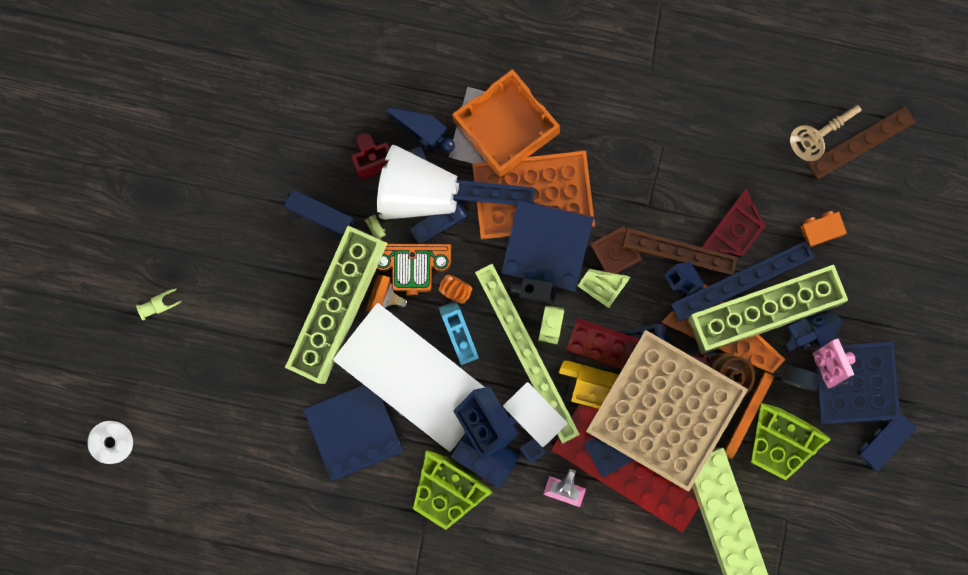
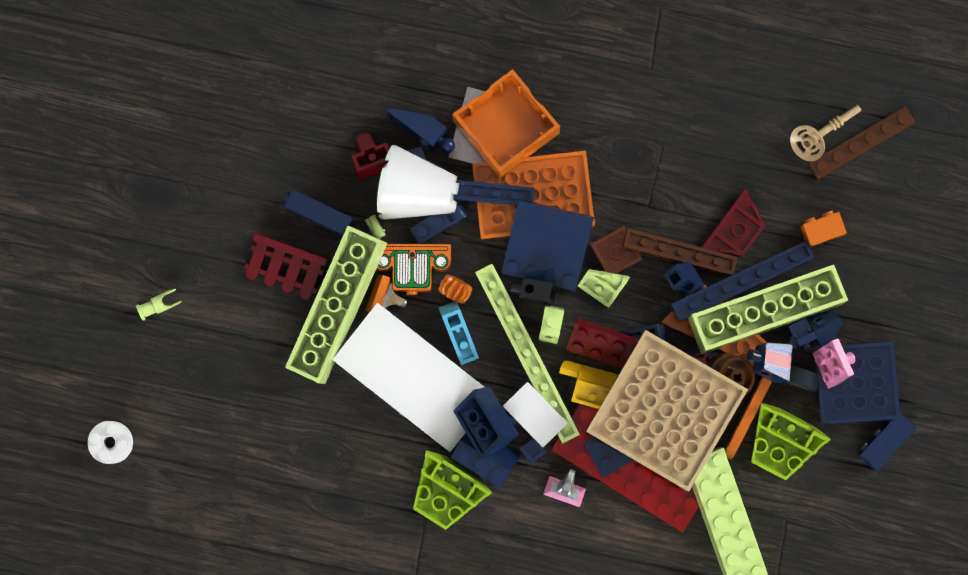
dark blue plate [303,385,403,481] -> none
none -> dark red fence [244,233,329,299]
none -> dark blue torso [747,343,793,383]

